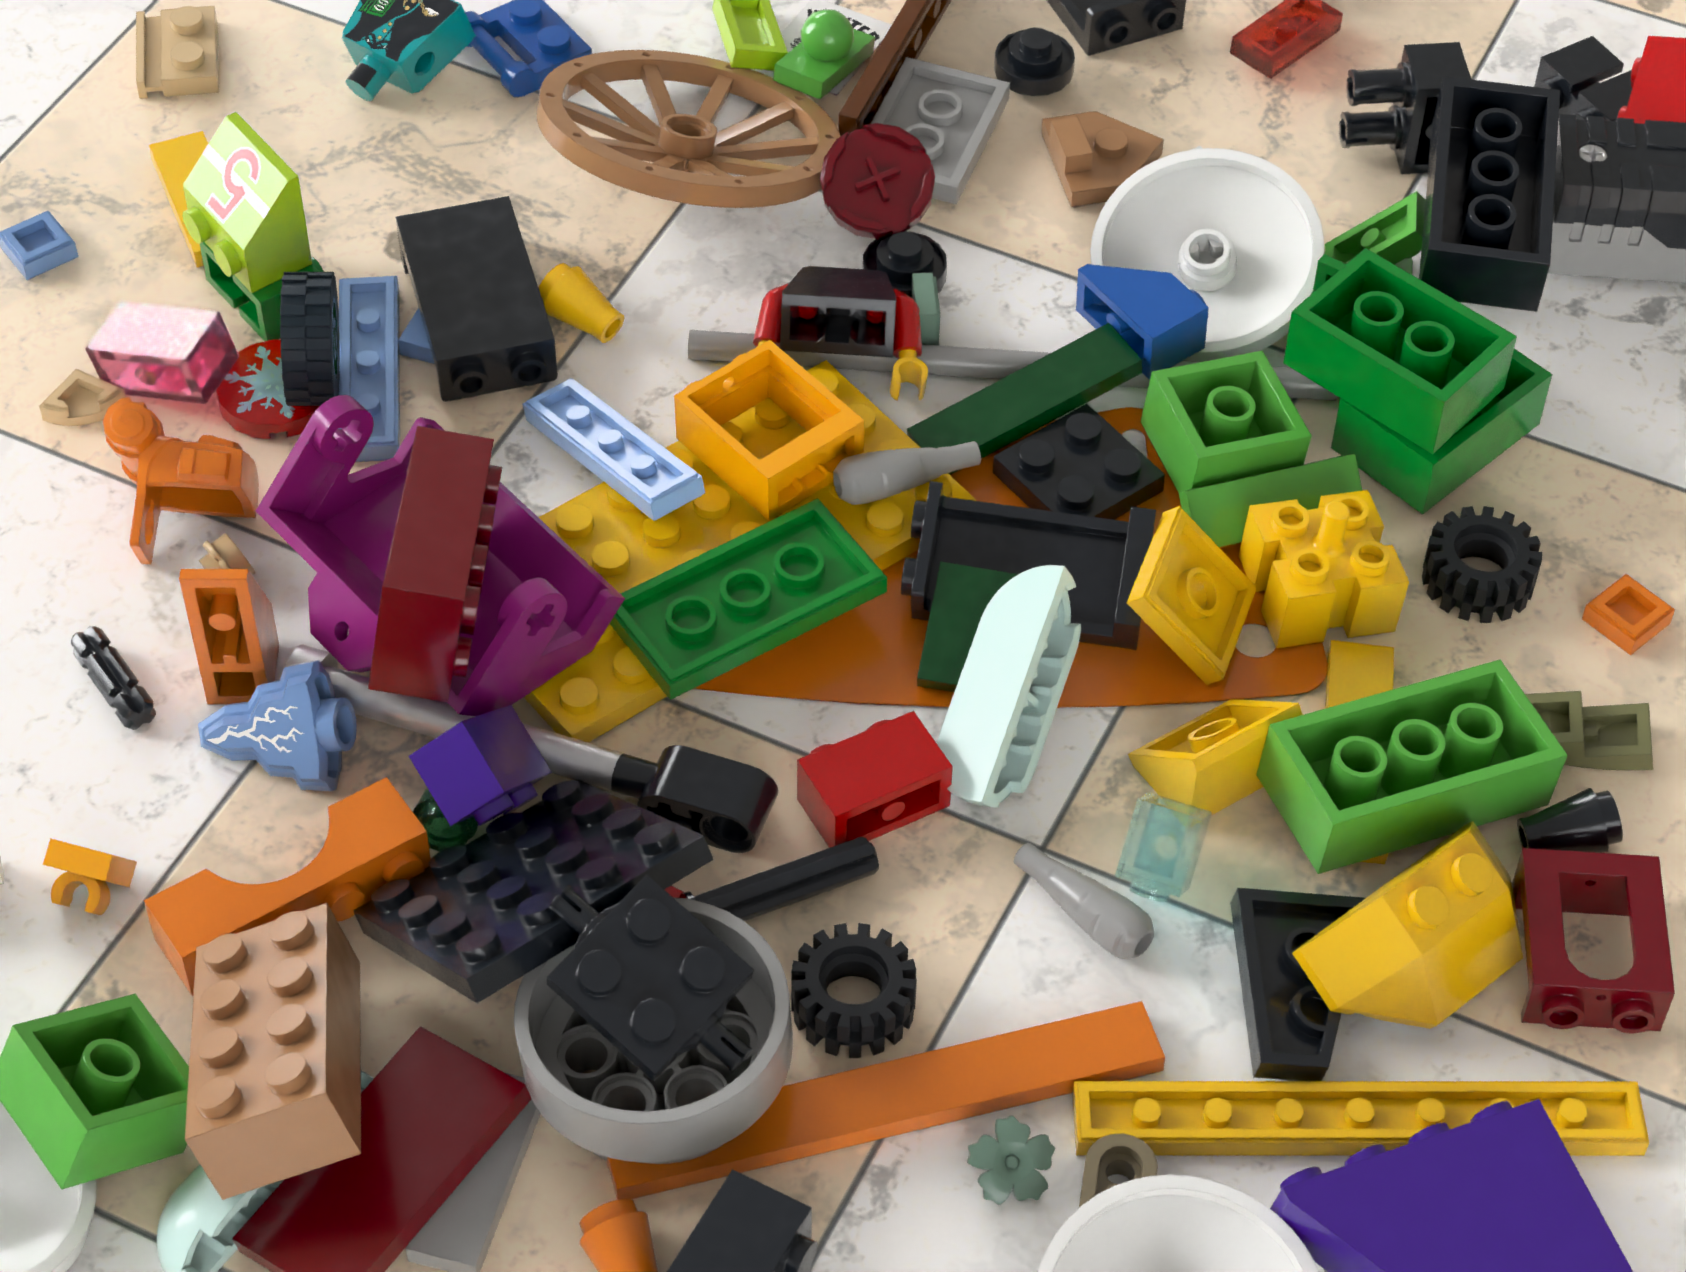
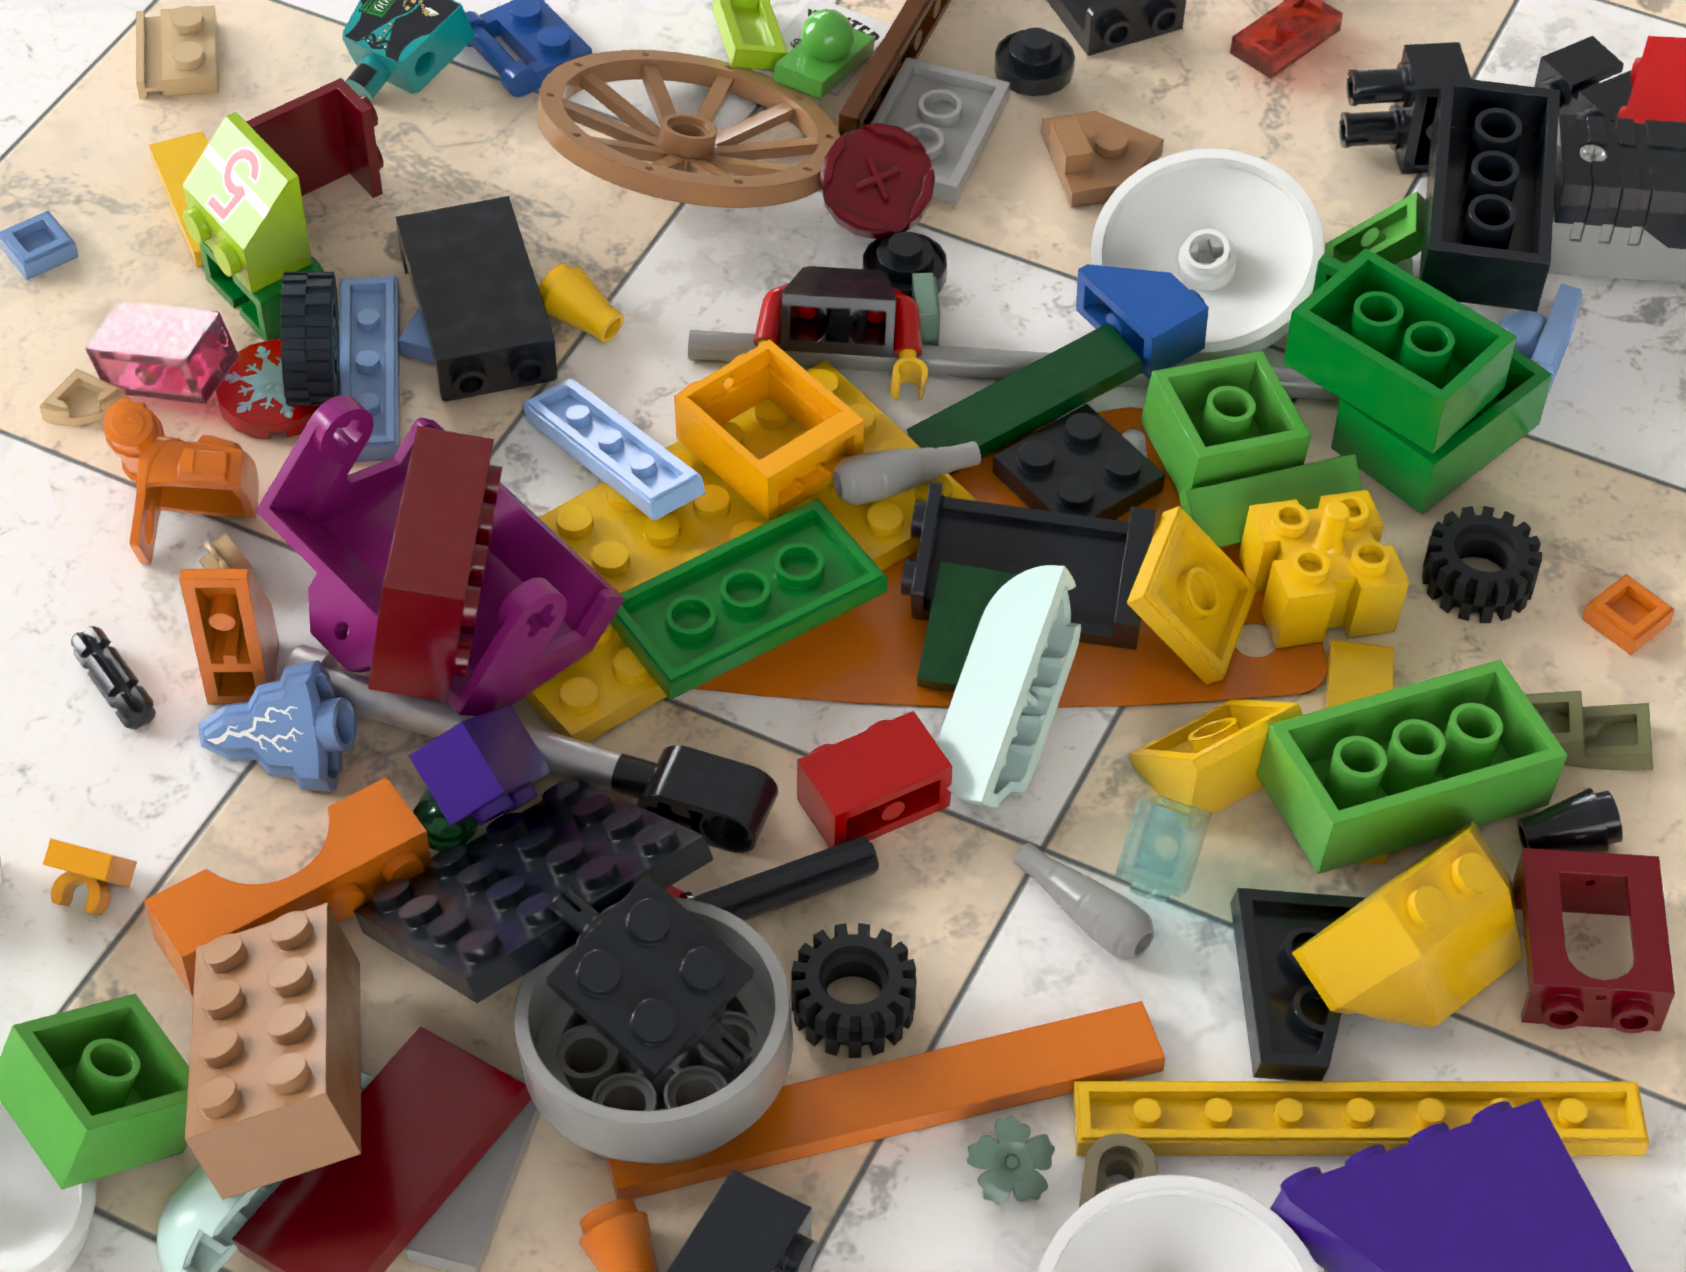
none -> dark red panel [246,78,384,198]
none -> light blue tile [1498,283,1583,400]

